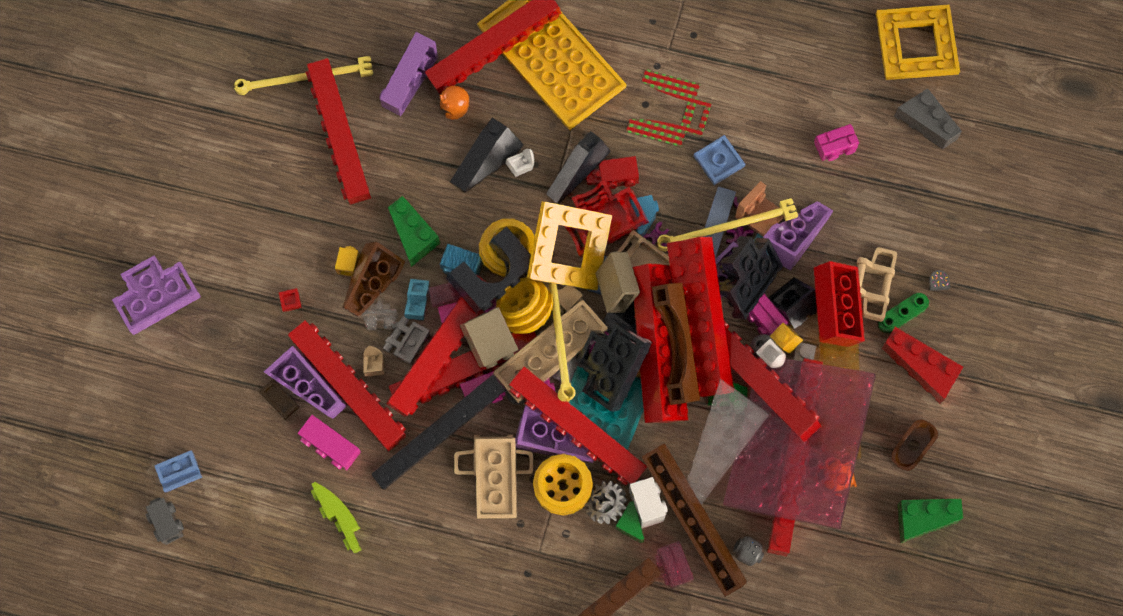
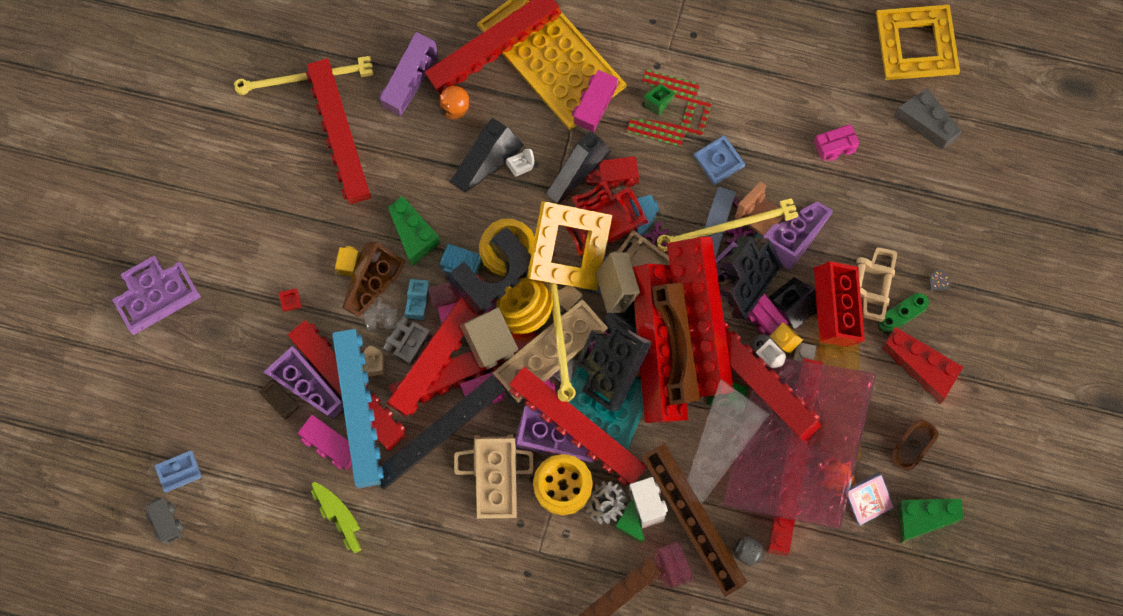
none -> dark azure brick [332,329,384,489]
none -> dark pink brick [572,70,618,132]
none -> green slope [644,84,676,116]
none -> tile [844,472,894,526]

